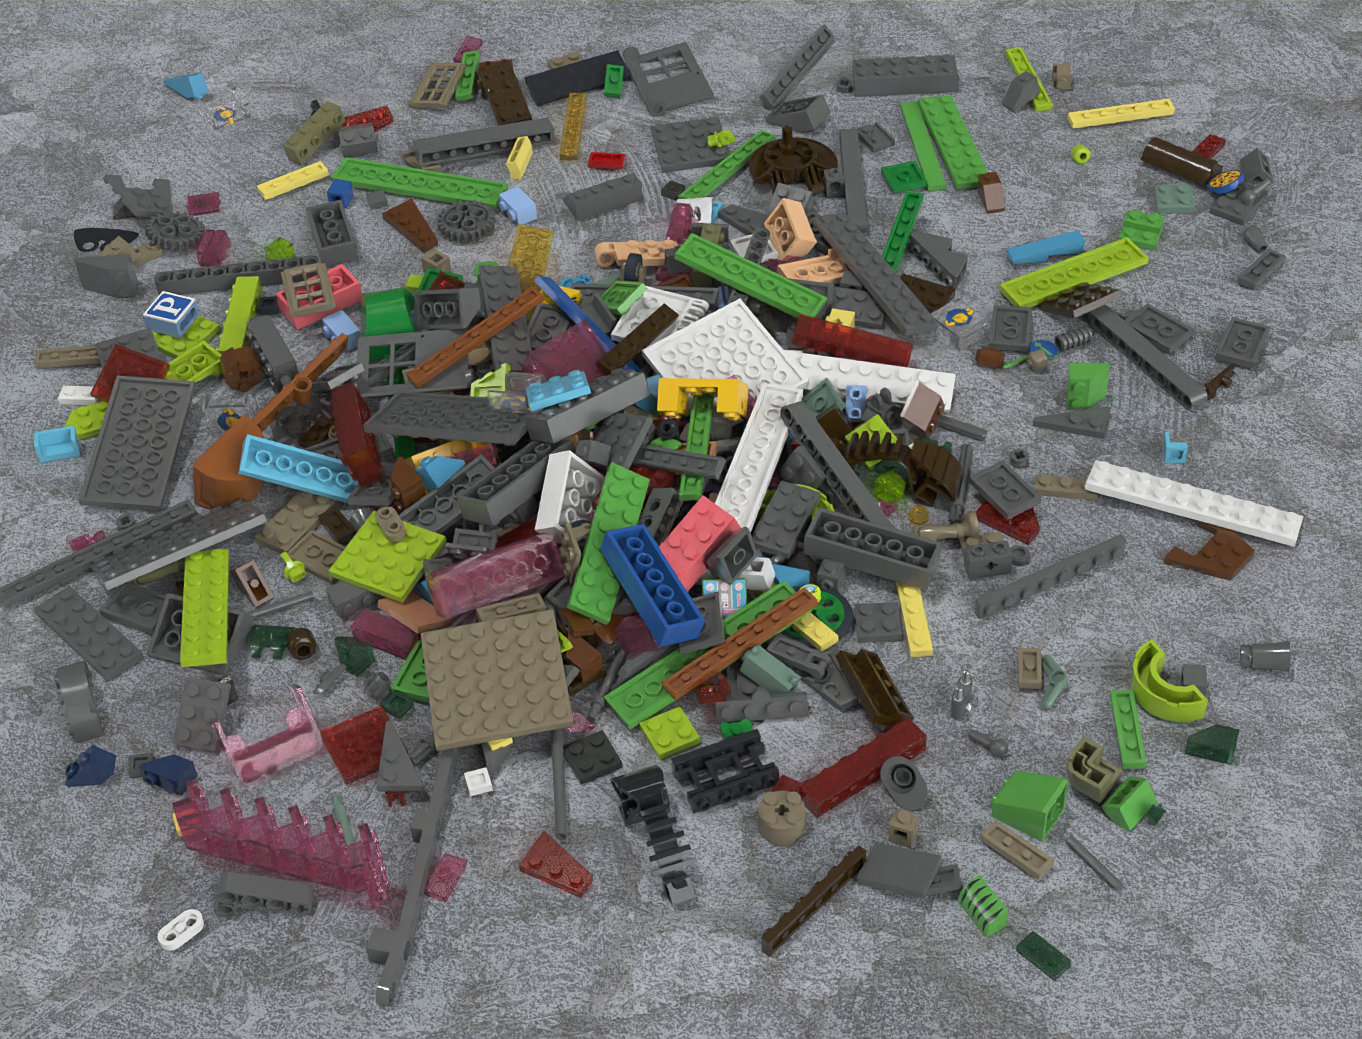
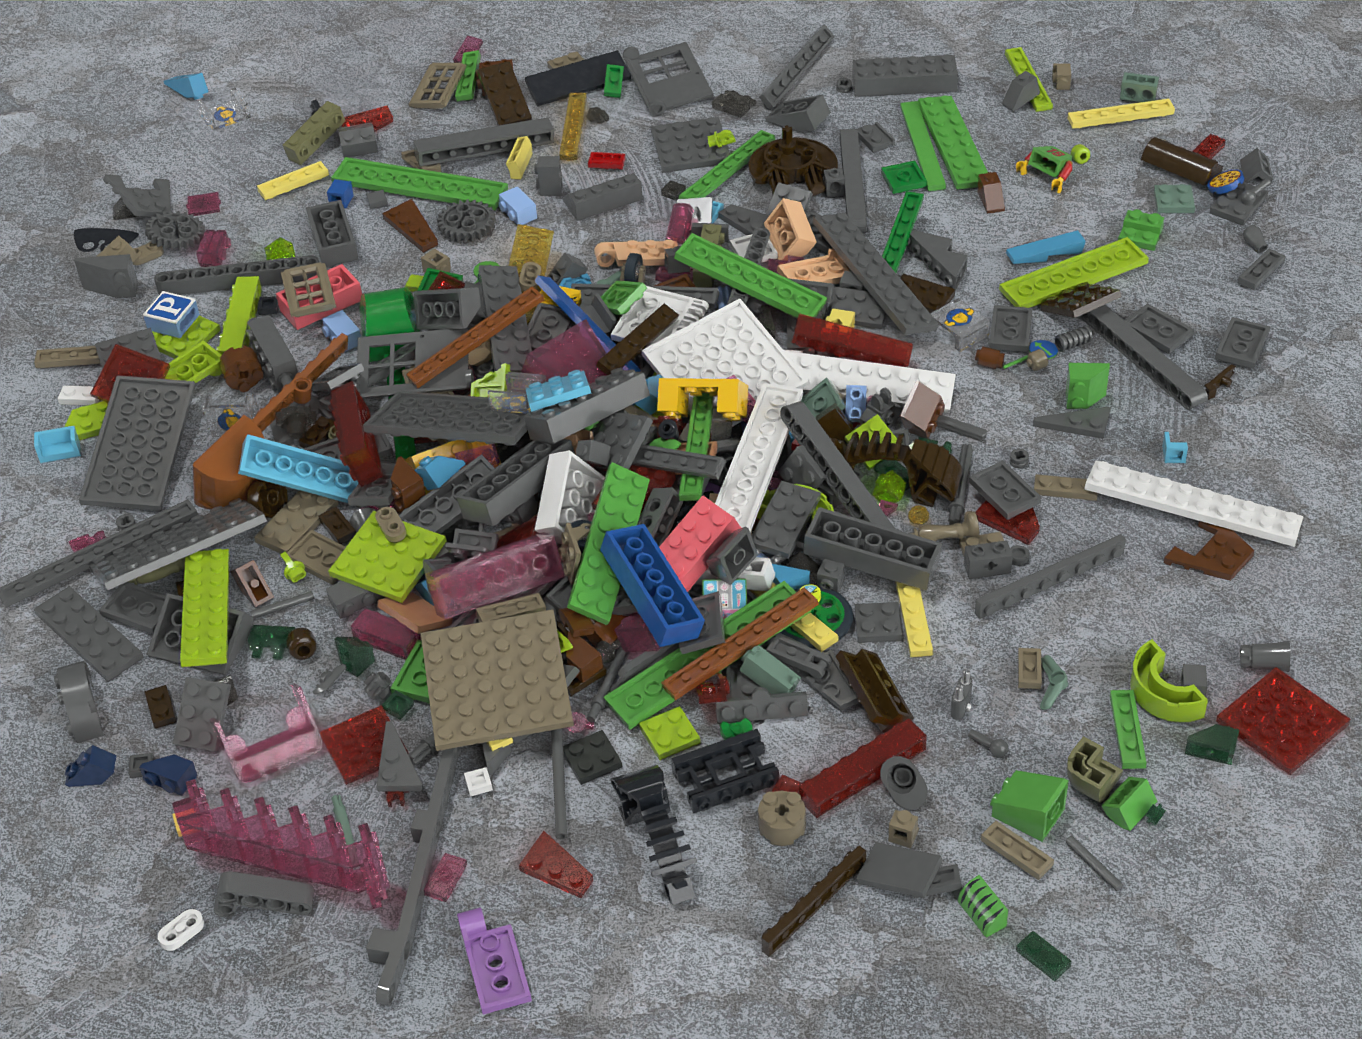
none -> dark brown plate [144,685,177,729]
none -> dark brown cylinder [247,479,288,518]
none -> medium lavender hinge [457,907,532,1015]
none -> dark tan plate [519,262,541,292]
none -> dark grey brick [534,156,563,196]
none -> dark grey slope [547,252,588,286]
none -> clear smoke piece [586,107,609,124]
none -> clear smoke plate [712,90,757,118]
none -> torso [1016,146,1073,193]
none -> sand green brick [1120,72,1159,102]
none -> clear red plate [1216,667,1351,775]

